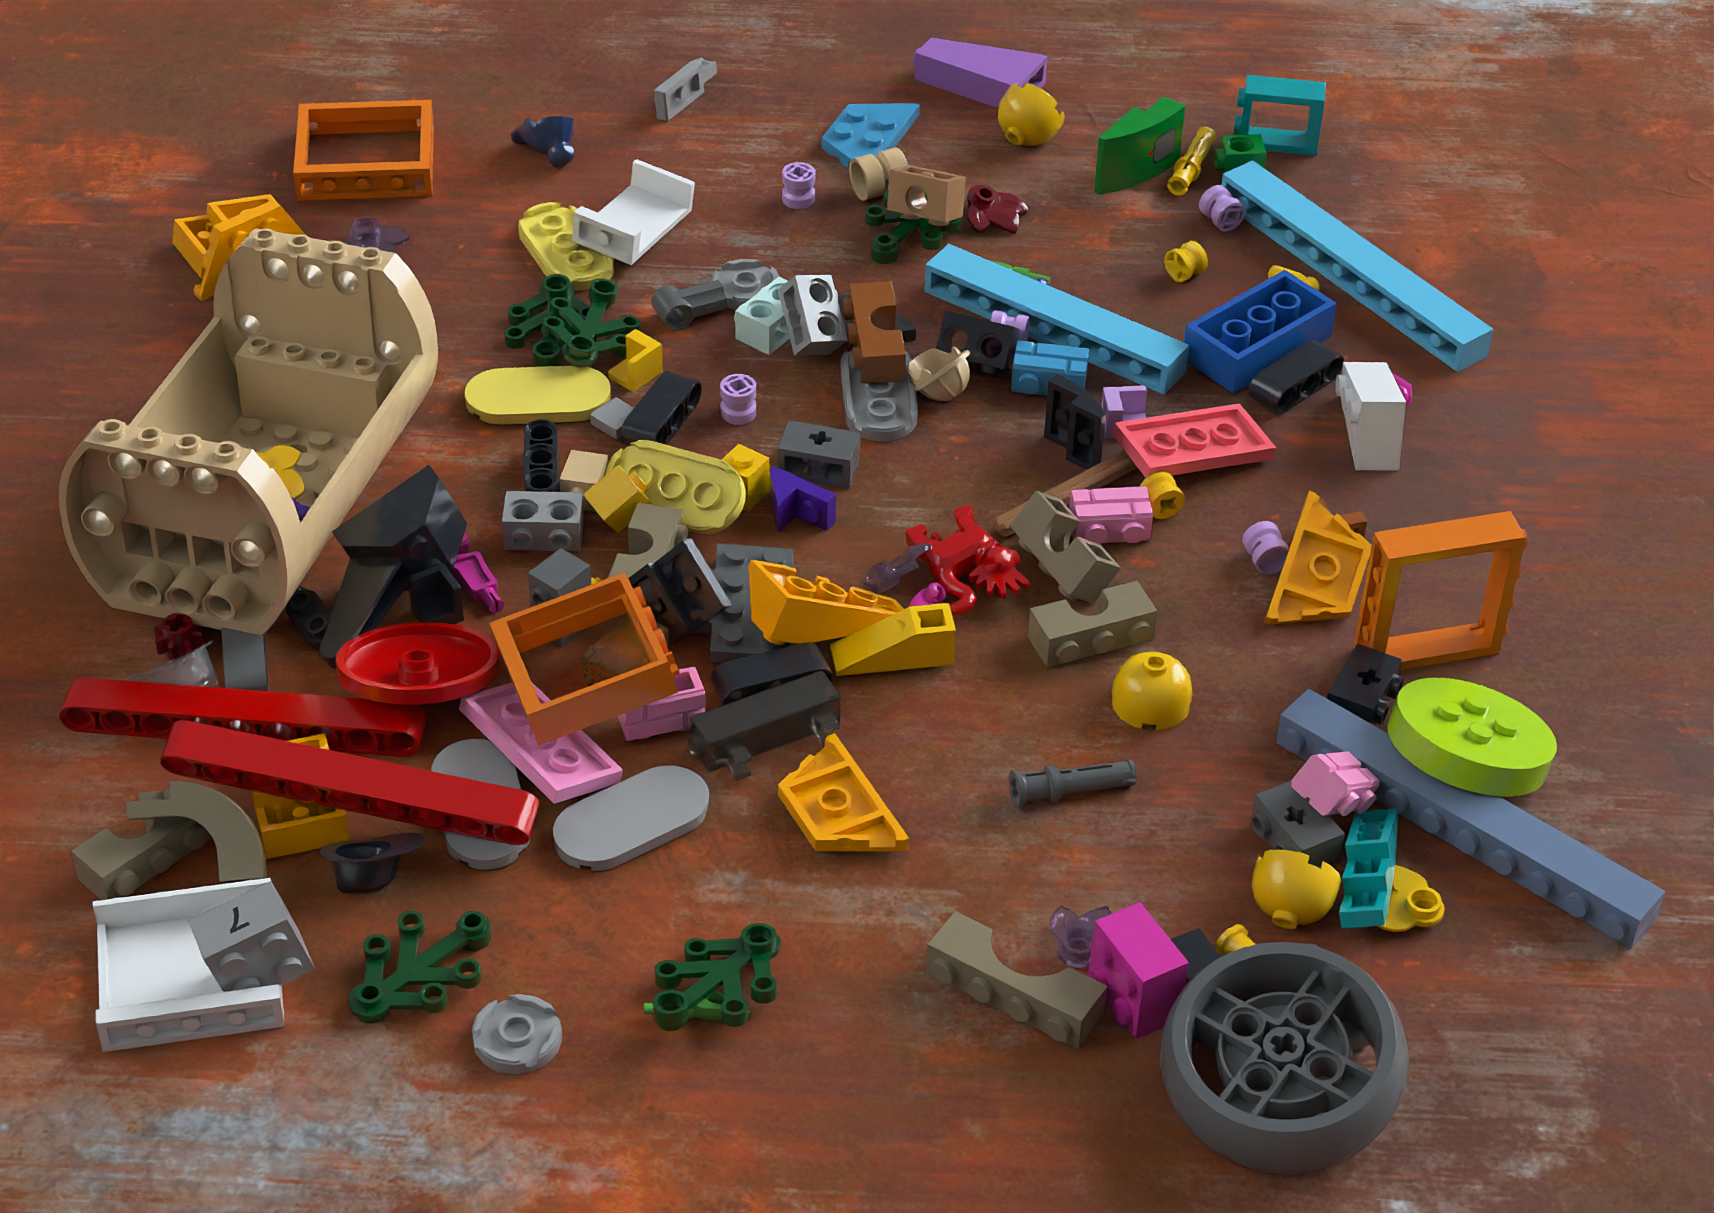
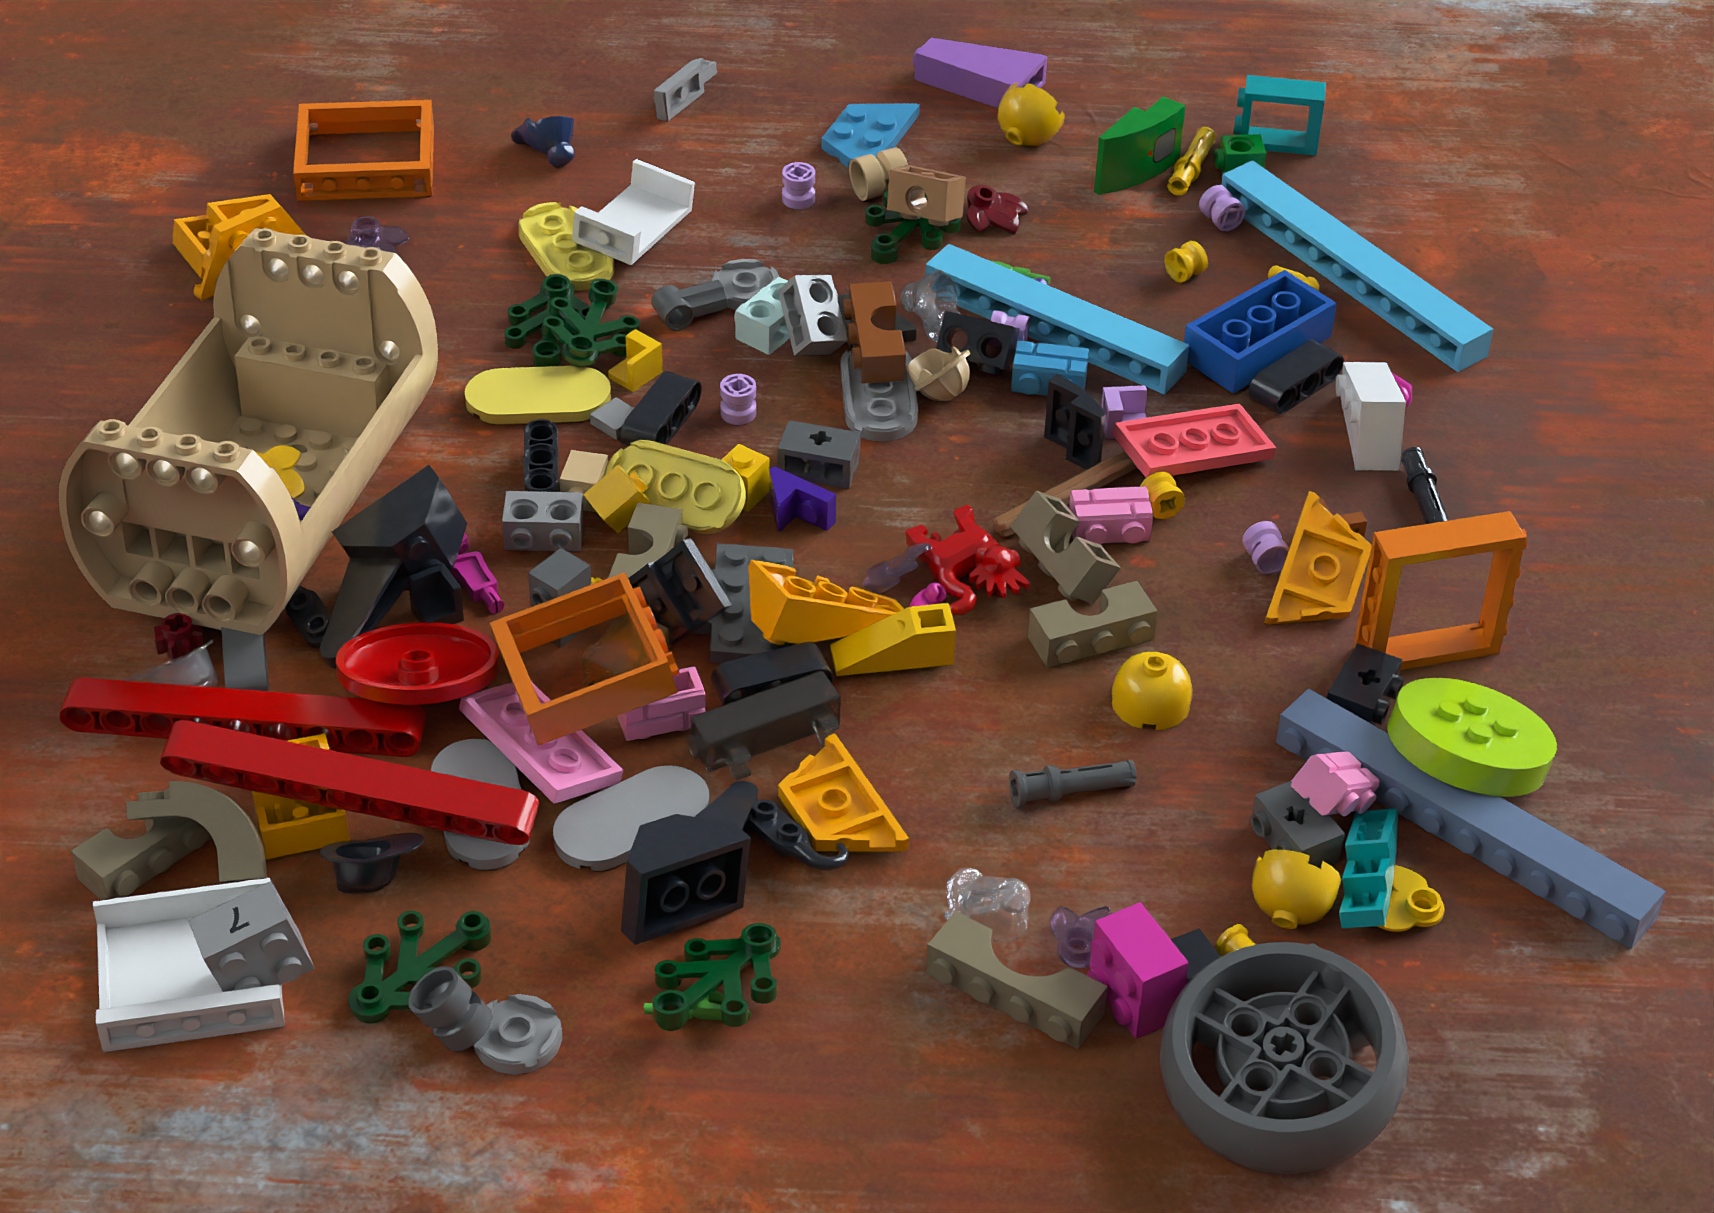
none -> dark grey wheel [408,966,492,1052]
none -> black slope [621,781,849,945]
none -> clear hair [900,270,960,342]
none -> clear hair [943,867,1031,941]
none -> black pin [1400,447,1449,524]

